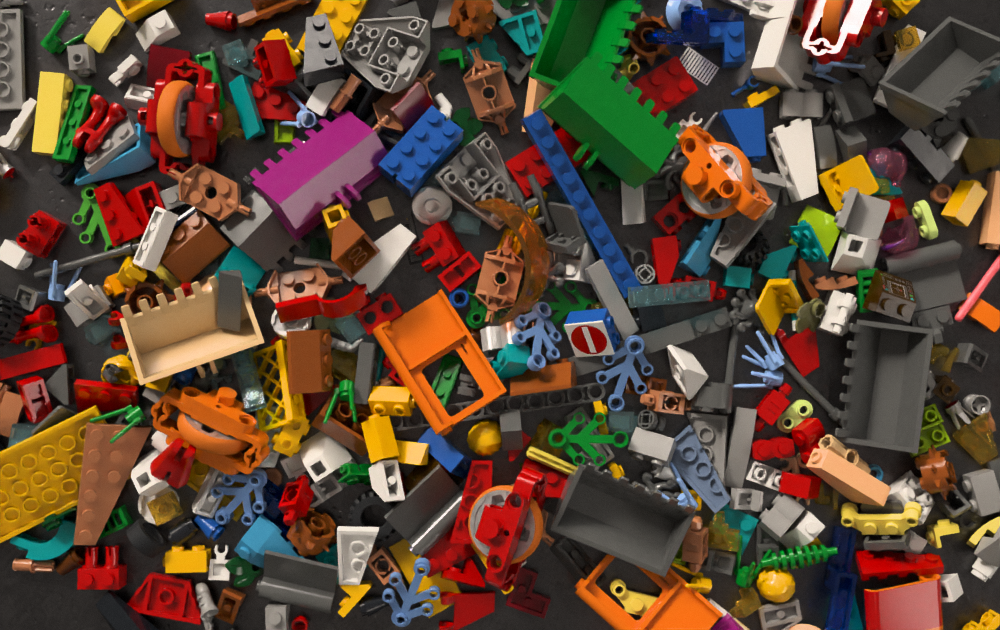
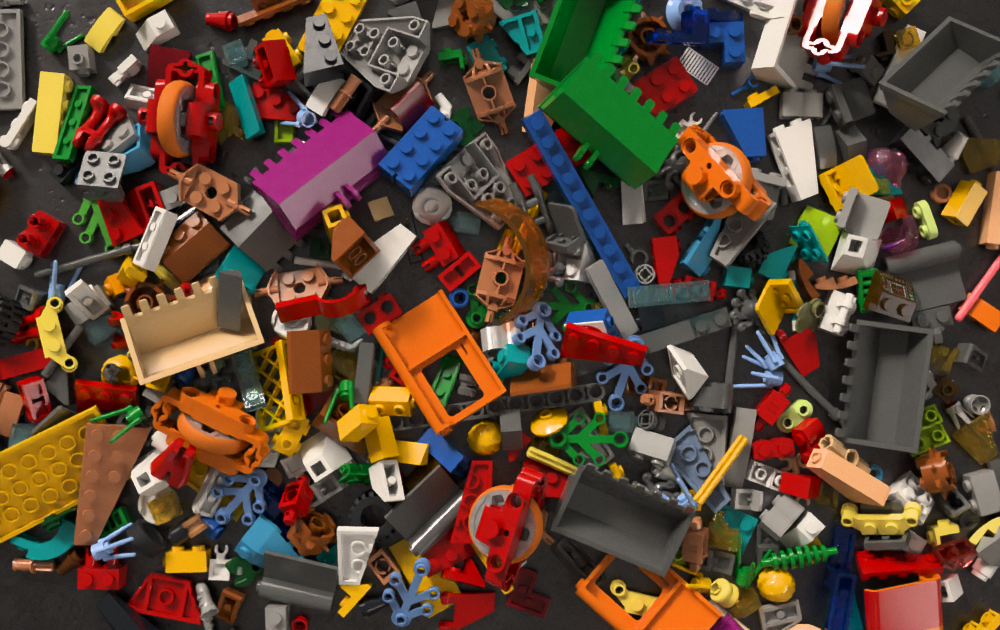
none -> light yellow plate [36,297,78,373]
none -> dark grey bar [41,324,84,378]
none -> dark grey bracket [76,150,127,202]
none -> light blue plant [91,523,136,562]
none -> medium nougat wheel [182,513,208,539]
none -> yellow brick [337,404,380,442]
none -> yellow dish [529,407,568,437]
none -> red wing [560,322,648,367]
none -> yellow axle [693,435,748,505]
none -> light yellow piece [709,578,739,608]
none -> clear red slope [930,536,978,571]

